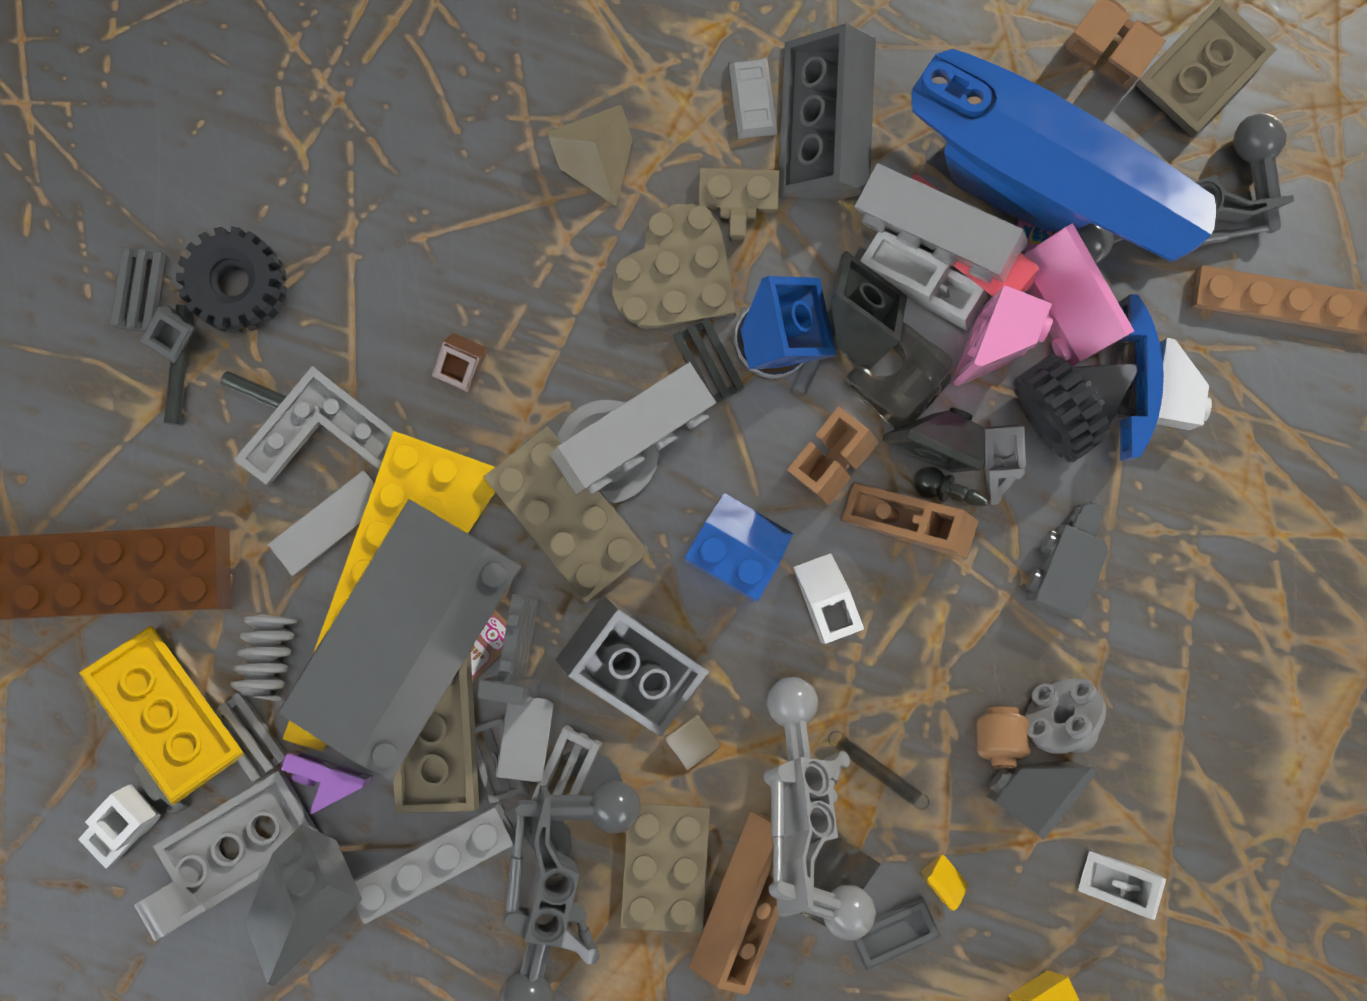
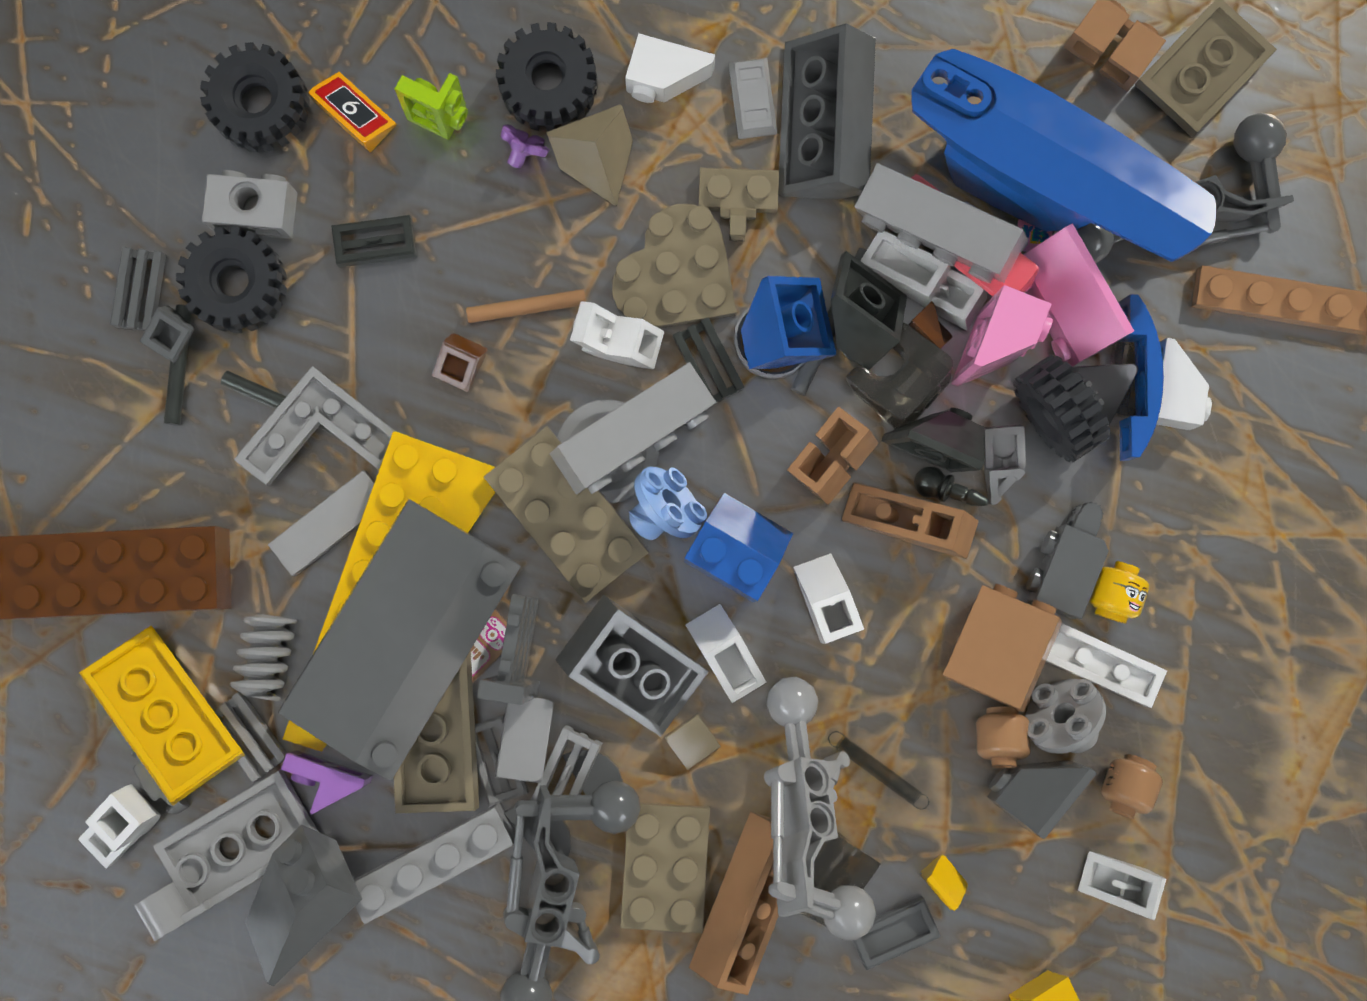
none -> black tyre [200,42,310,152]
none -> light grey brick [202,170,297,239]
none -> slope [308,72,397,153]
none -> pearl dark grey tile [331,215,417,267]
none -> lime bracket [394,73,468,140]
none -> medium nougat bar [466,289,586,323]
none -> black tyre [496,22,598,132]
none -> medium lavender plant [500,124,550,168]
none -> white brick [570,301,664,369]
none -> white slope [625,33,715,103]
none -> light blue plate [629,467,707,540]
none -> white slope [686,604,767,703]
none -> reddish brown slope [906,301,953,356]
none -> medium nougat brick [943,584,1062,713]
none -> white plate [1046,623,1167,708]
none -> yellow head [1089,561,1149,624]
none -> medium nougat head [1101,754,1163,819]

